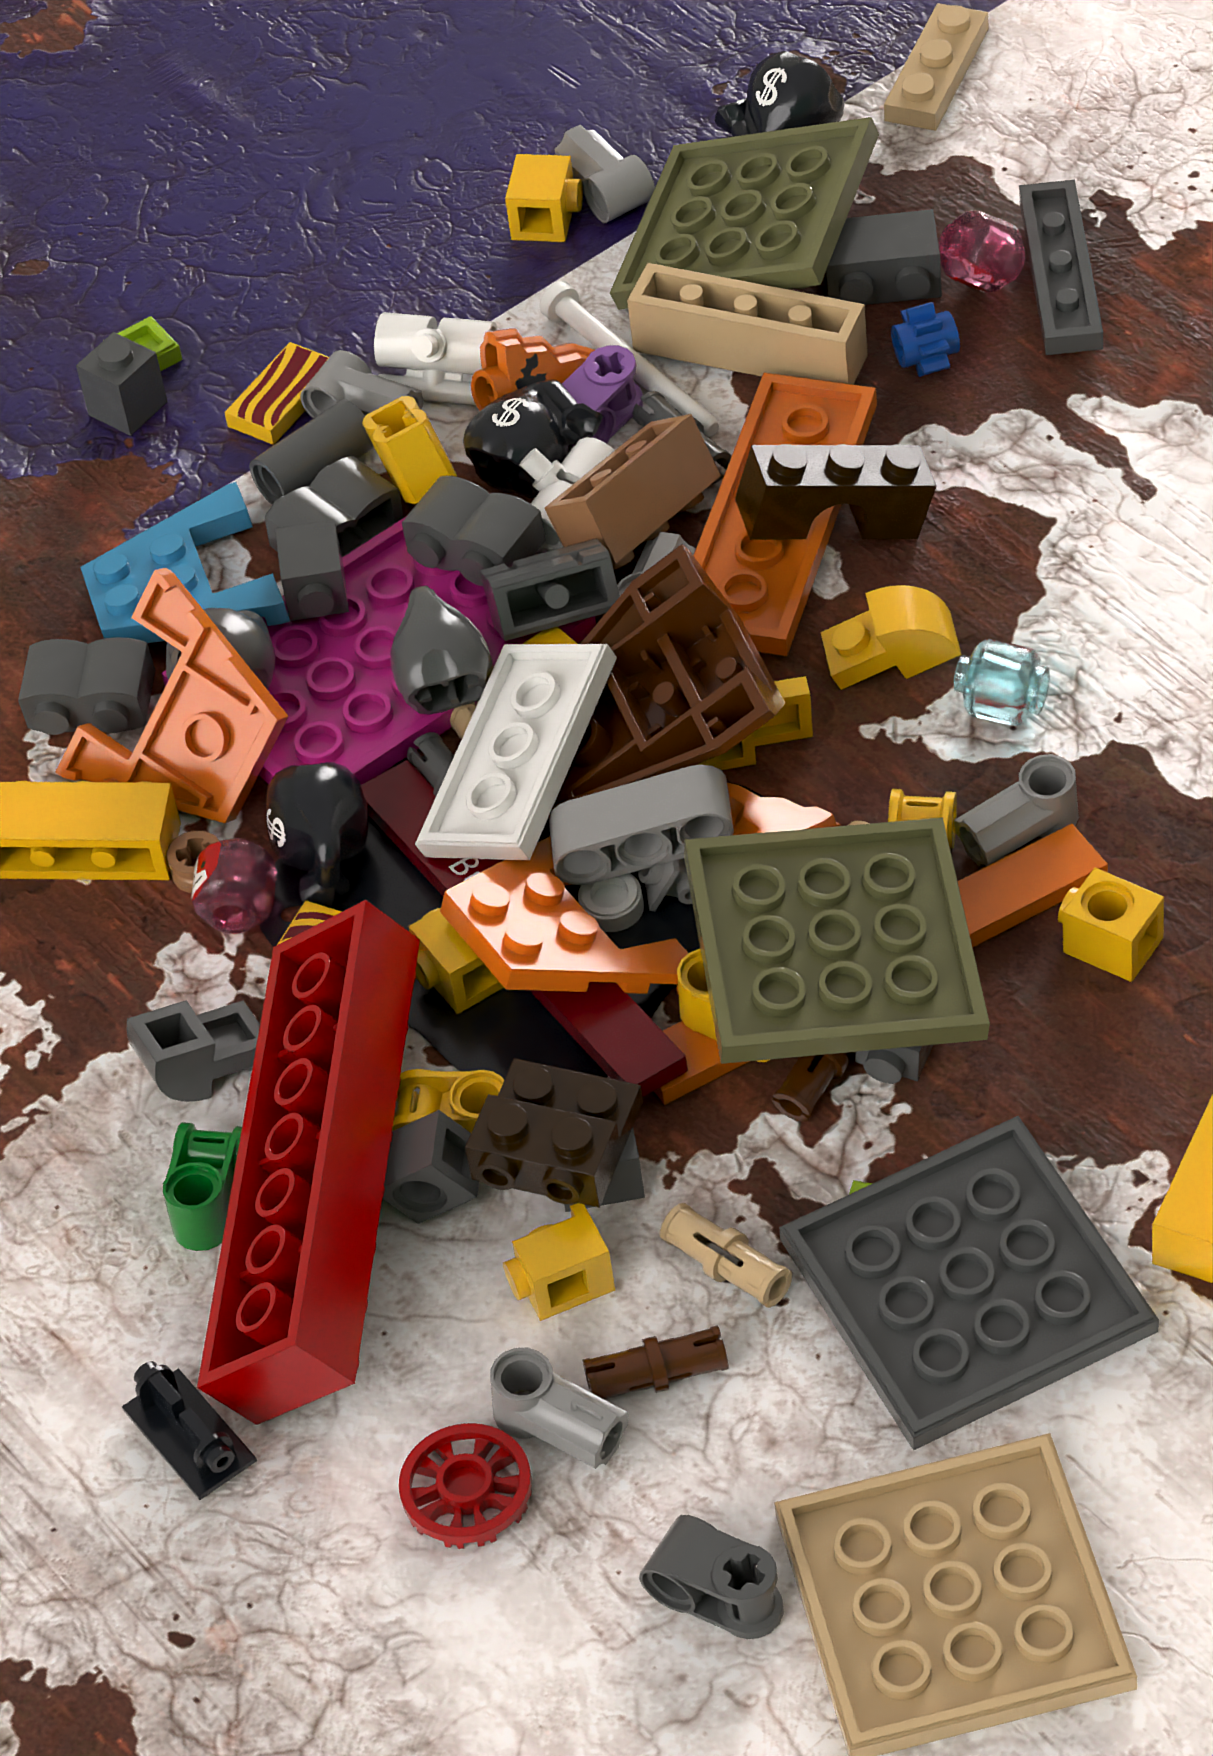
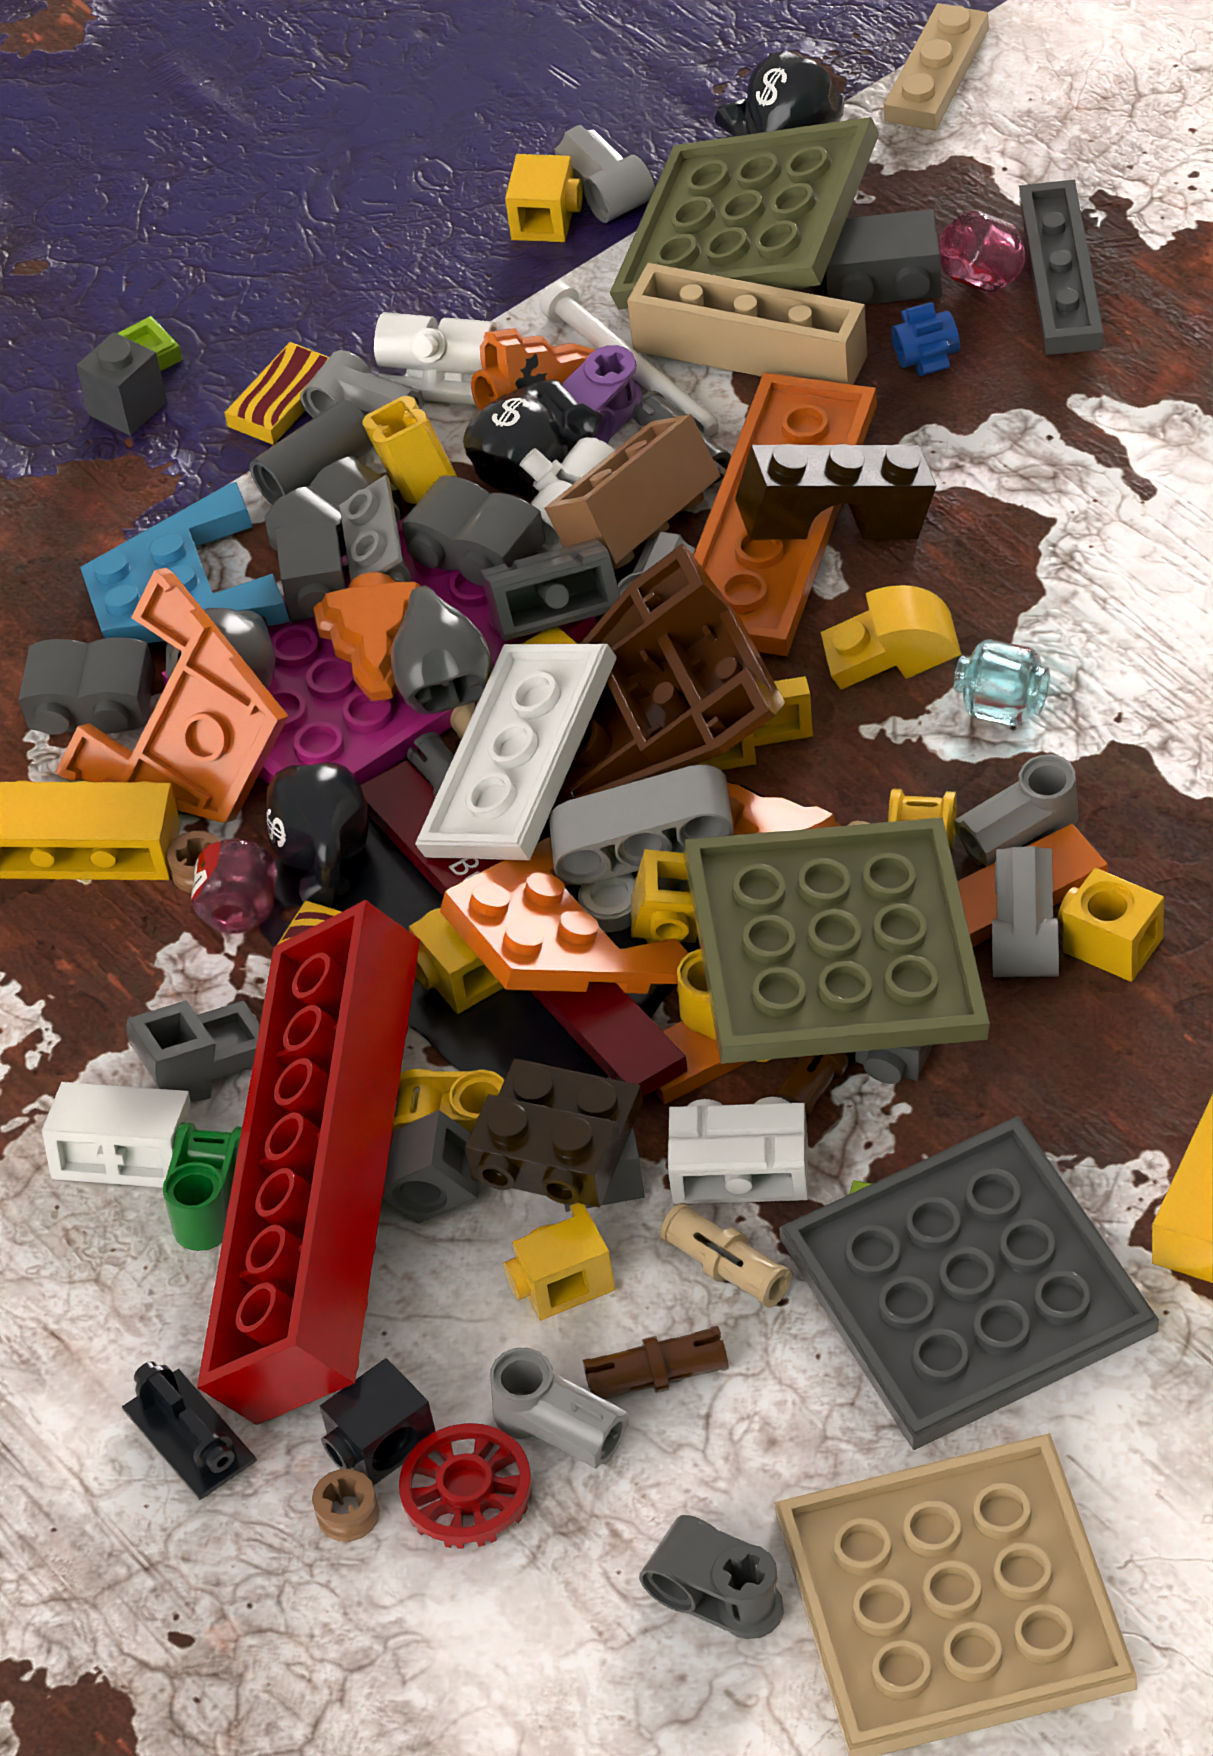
none -> white hinge [42,1082,191,1188]
none -> medium nougat bush [312,1469,380,1542]
none -> orange rock [313,572,420,702]
none -> black brick [320,1358,436,1486]
none -> light grey hinge [339,475,411,582]
none -> yellow brick [631,849,698,943]
none -> white brick [668,1097,808,1204]
none -> light grey piece [992,846,1059,977]

